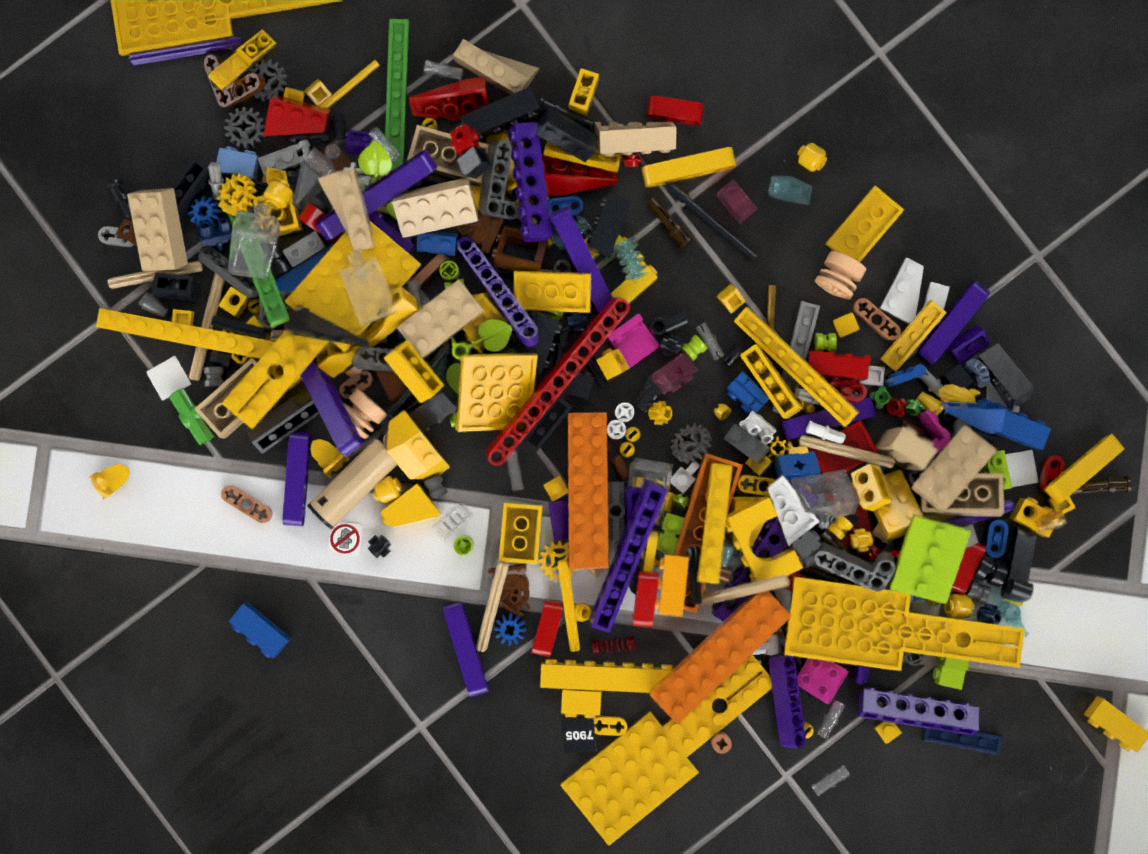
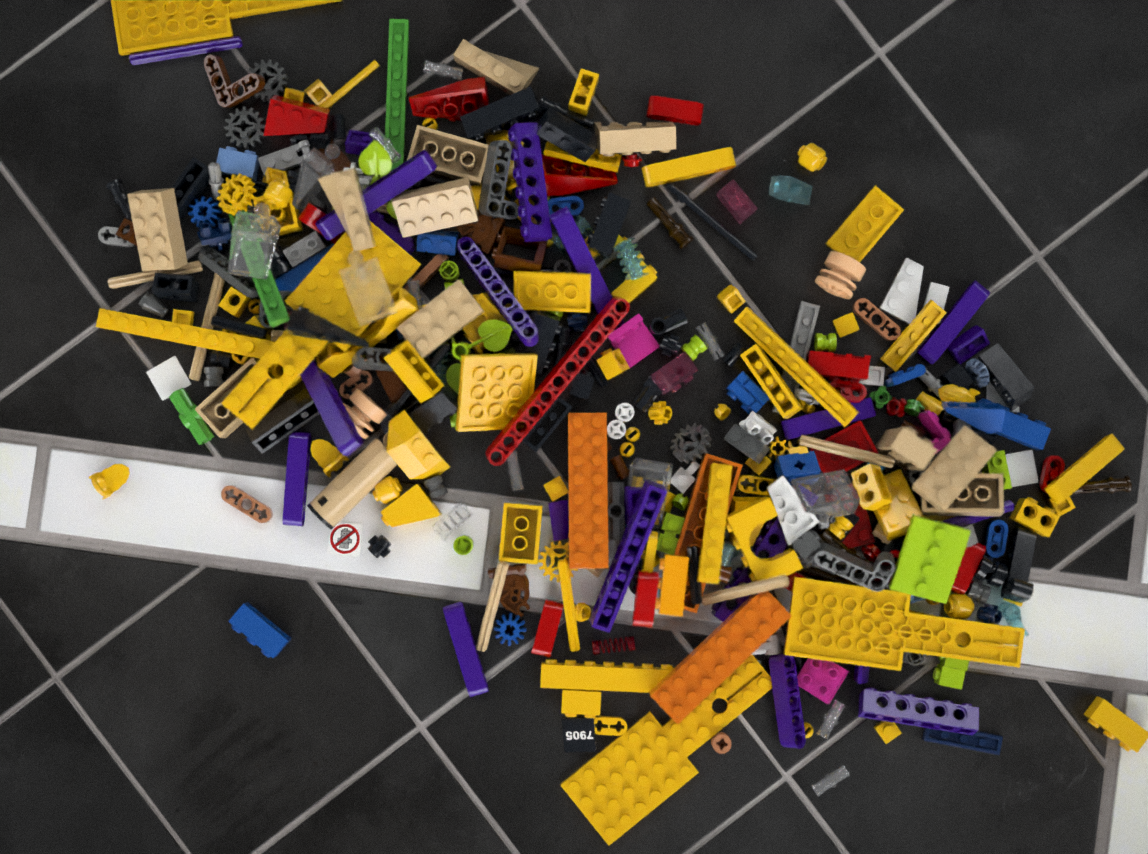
yellow slope [208,29,276,90] -> none
red brick [450,124,480,156] -> none
black brick [457,147,492,179] -> none
pearl gold bar [767,285,776,331] -> none
white axle [806,421,845,444] -> none
yellow gear [850,528,873,553] -> none
clear yellow cone [1035,509,1067,532] -> none

